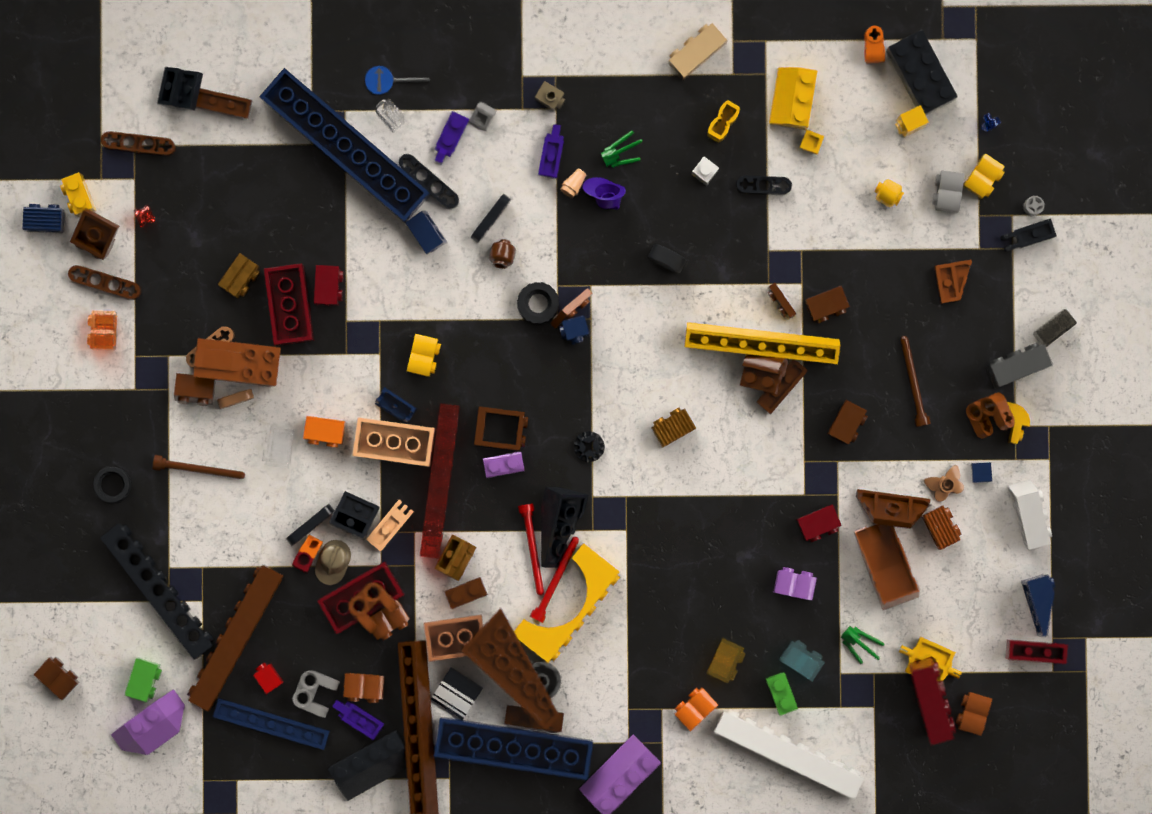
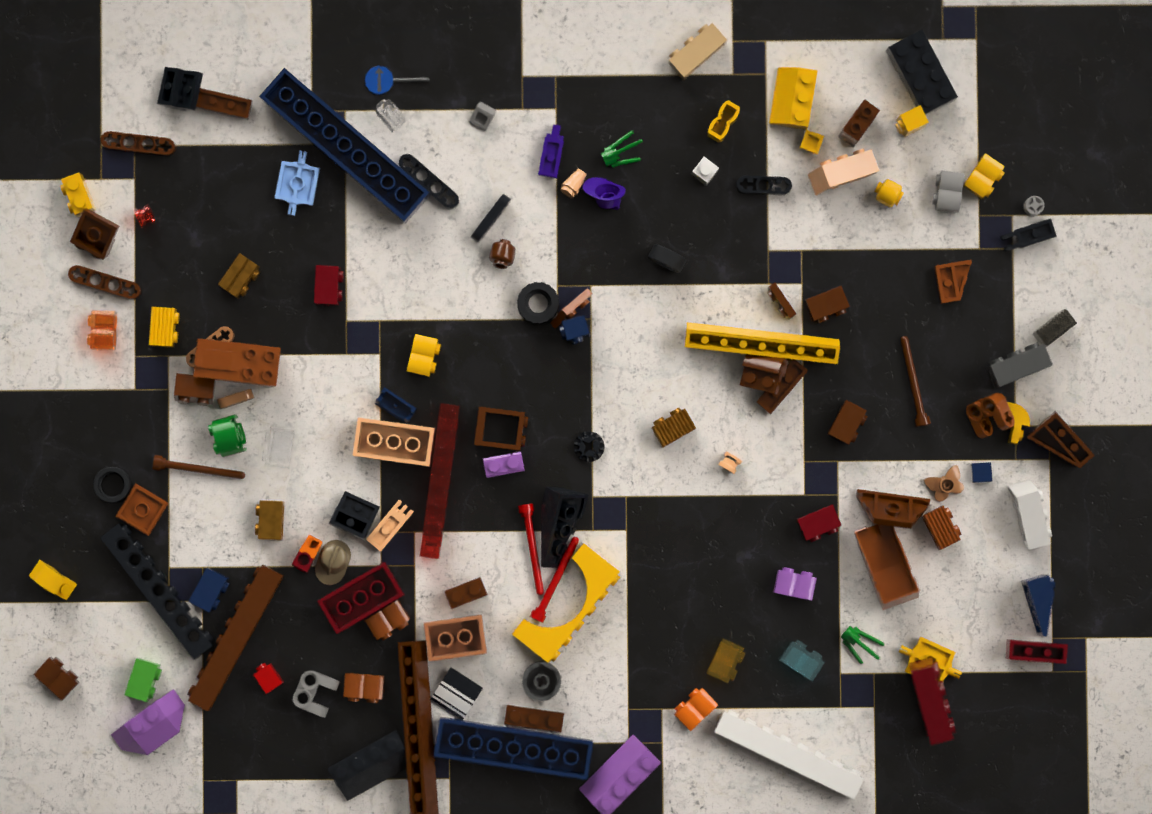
dark blue brick [22,204,64,233] -> none
dark blue plate [213,698,330,750] -> none
dark red brick [264,263,314,346] -> none
black beam [286,504,335,546] -> none
orange brick [303,416,346,448] -> none
dark purple hinge [332,700,384,740] -> none
dark orange piece [349,583,400,633] -> none
dark blue hinge [405,211,447,254] -> none
pearl gold brick [434,534,477,581] -> none
dark purple hinge [435,111,470,164] -> none
reddish brown wing [461,608,560,730] -> none
dark tan brick [535,81,566,112] -> none
bright green brick [765,672,798,716] -> none
orange piece [864,26,885,63] -> none
dark orange brick [956,692,992,736] -> none
clear blue tile [982,113,1002,133] -> none
none -> yellow brick [29,560,77,600]
none -> dark orange plate [116,483,169,536]
none -> yellow brick [149,307,180,347]
none -> dark blue brick [189,567,230,612]
none -> green brick [208,414,247,458]
none -> pearl gold brick [255,500,285,540]
none -> light blue plate [275,151,320,216]
none -> light nougat wheel [718,452,742,474]
none -> light nougat wedge [808,149,879,195]
none -> reddish brown window [838,99,880,147]
none -> reddish brown wedge [1026,411,1095,468]

